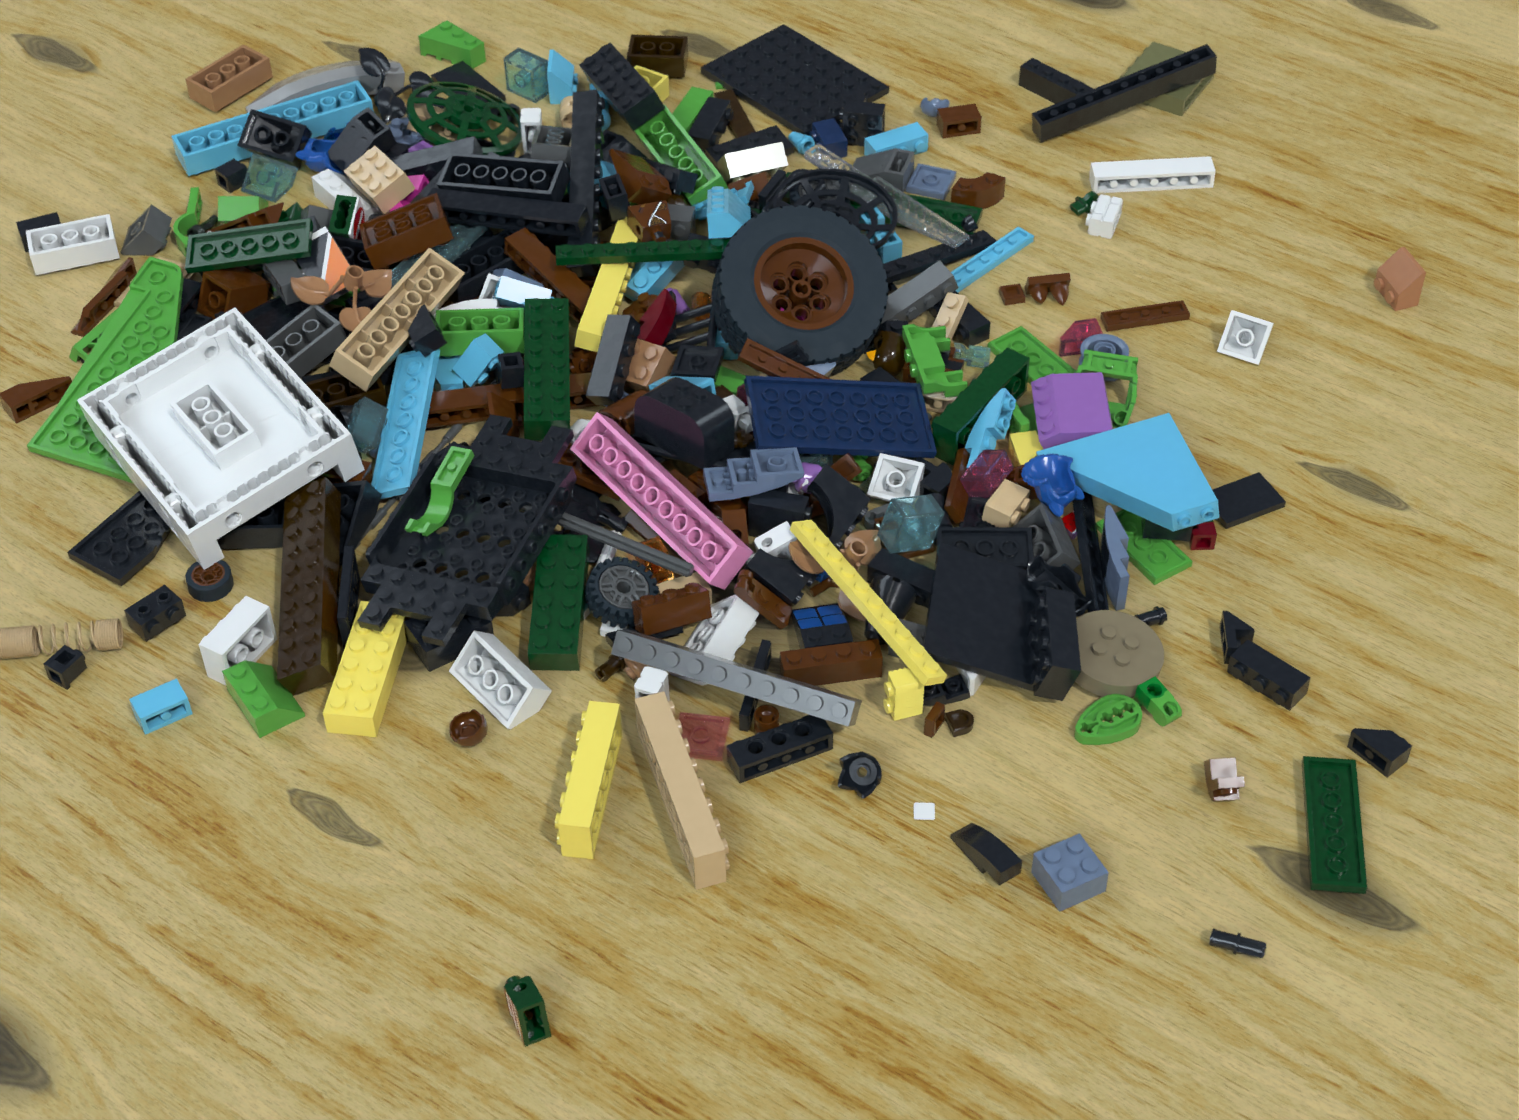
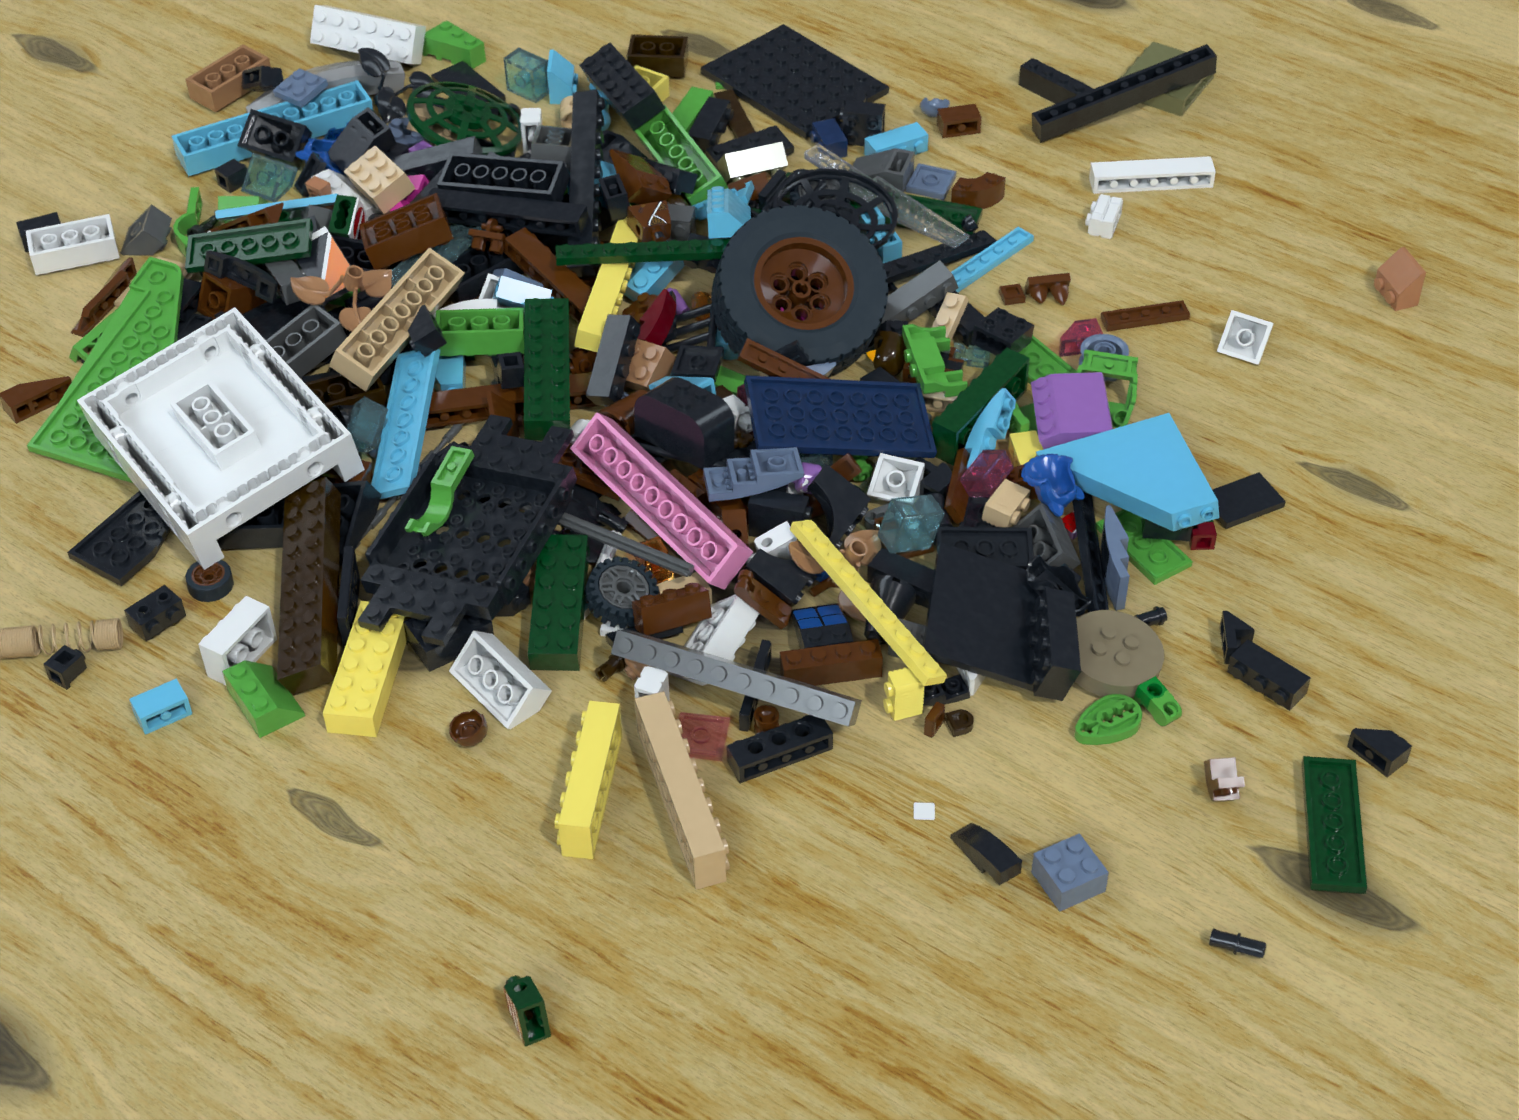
medium azure brick [452,333,504,387] -> none
medium azure cone [788,131,815,154] -> none
black piece [838,752,882,799] -> none
dark green piece [1069,191,1099,216] -> none
none -> black slope [204,250,278,304]
none -> medium azure tile [215,194,339,221]
none -> black brick [242,65,283,92]
none -> sand blue plate [273,68,329,108]
none -> black tile [294,152,327,197]
none -> nougat slope [305,176,334,210]
none -> white brick [310,5,426,64]
none -> reddish brown hips [468,218,506,255]
none -> black brick [971,307,1035,356]

